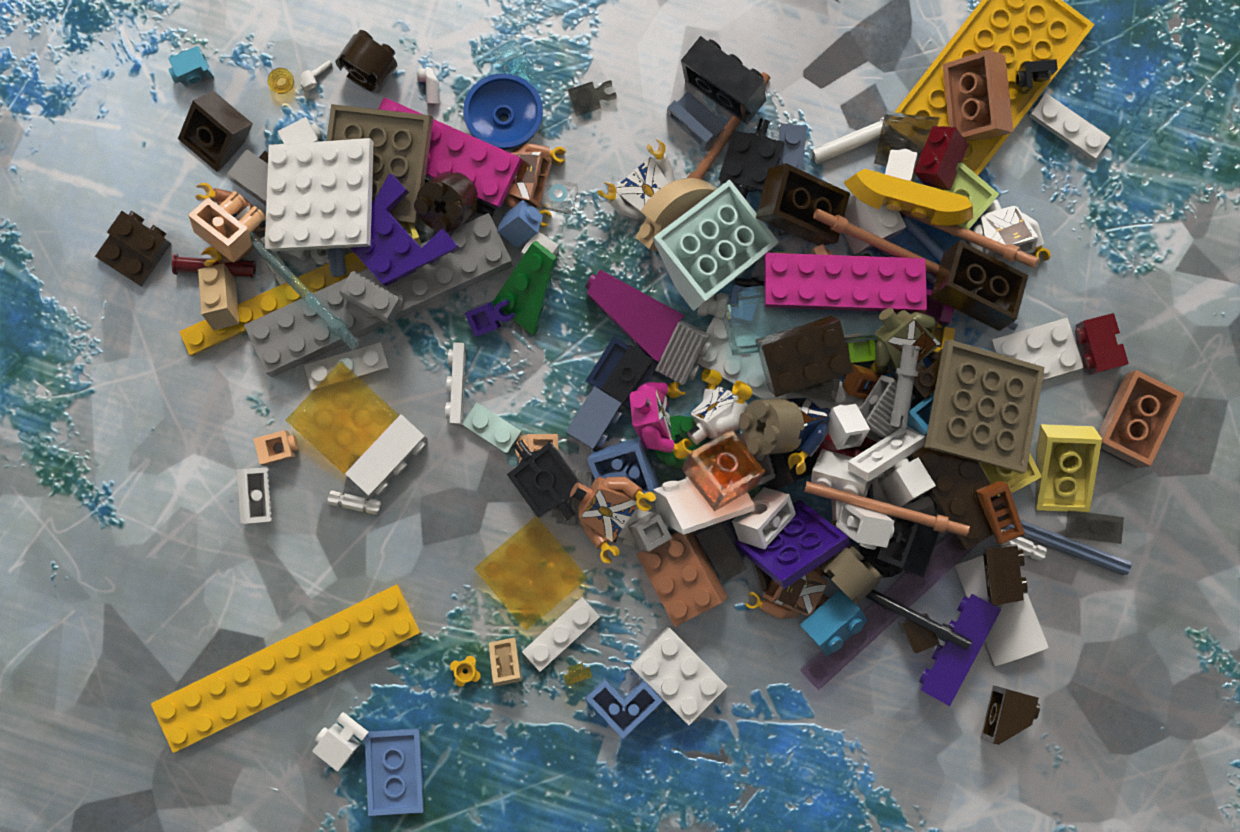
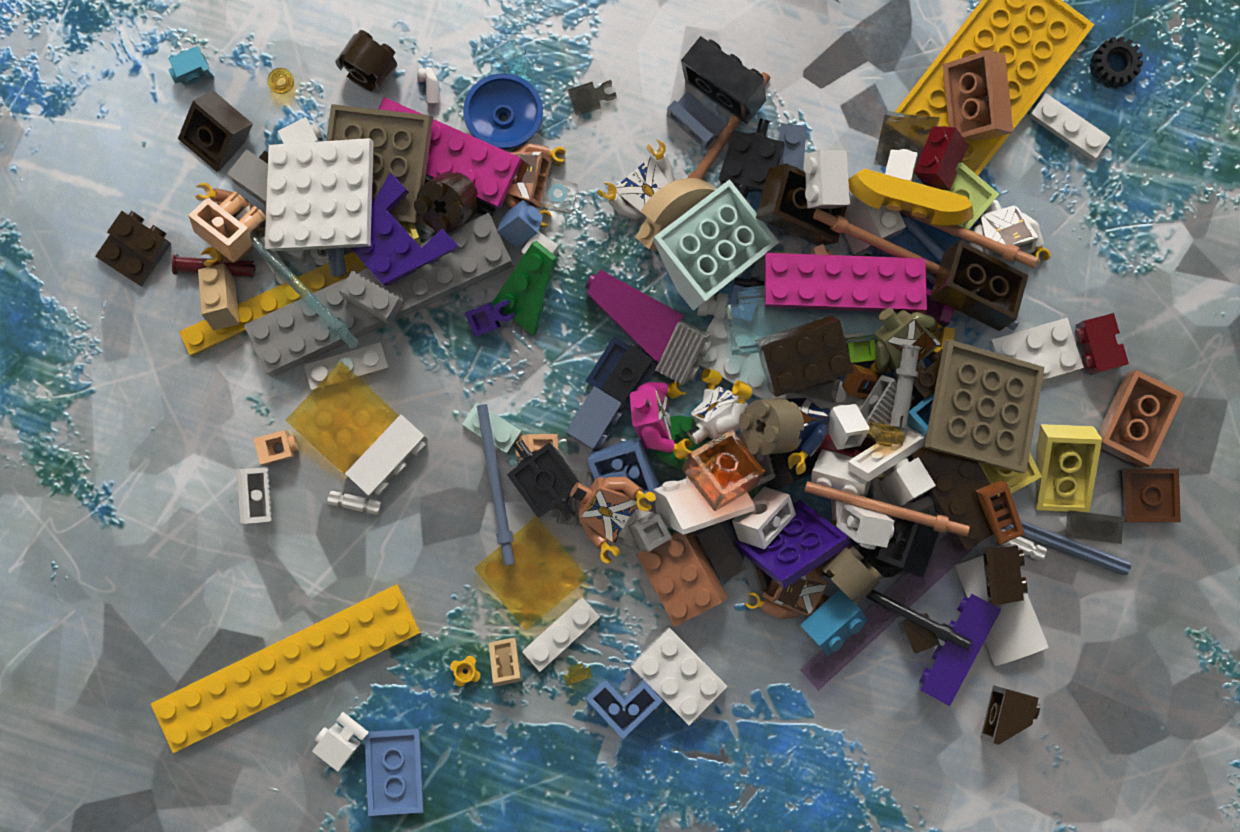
white hand [300,60,333,91] -> none
white plate [445,343,466,426] -> none
white pin [811,117,891,165] -> none
black bracket [1016,59,1058,95] -> none
none -> sand blue bar [477,404,515,565]
none -> white brick [803,150,850,209]
none -> clear yellow plate [868,422,905,447]
none -> black tyre [1090,37,1143,89]
none -> reddish brown plate [1122,468,1181,522]

